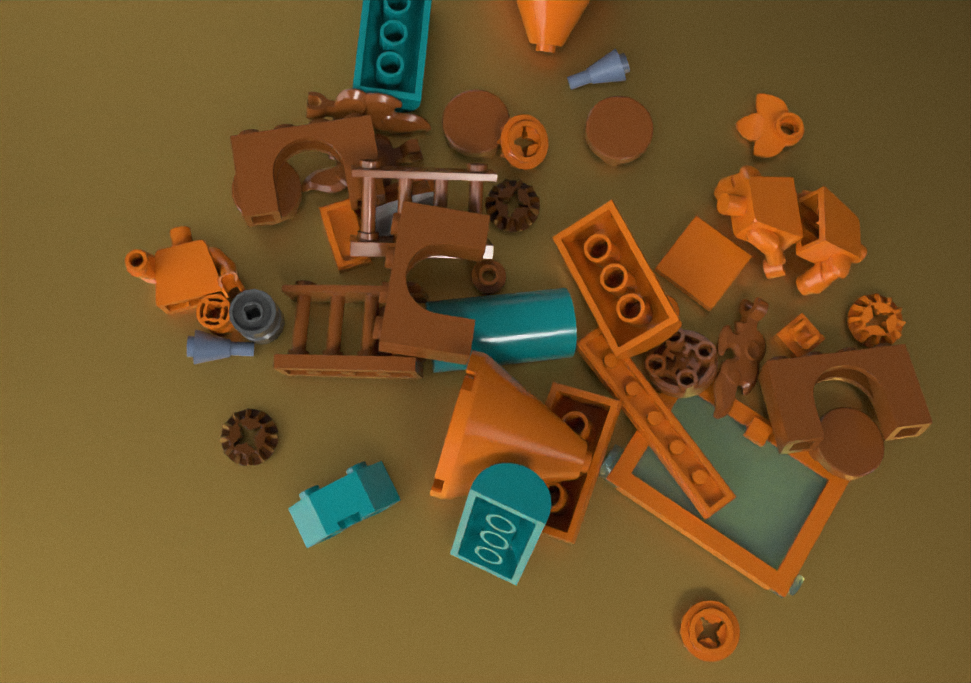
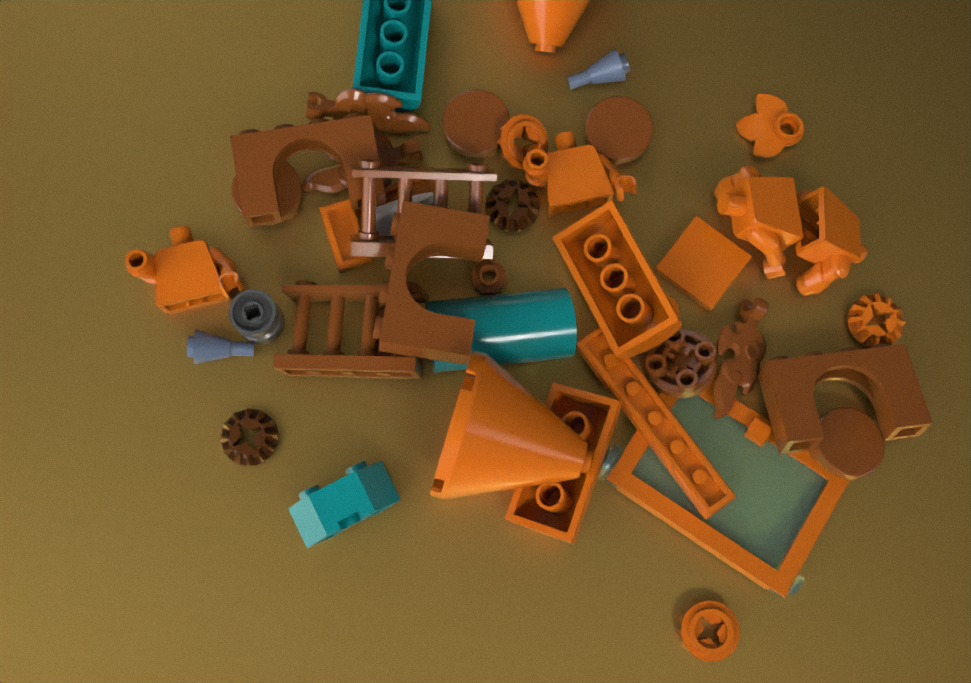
orange wheel [196,294,235,336] -> none
teal brick [450,463,551,586] -> none
orange tile [773,313,825,358] -> none
none -> orange torso [523,131,638,217]

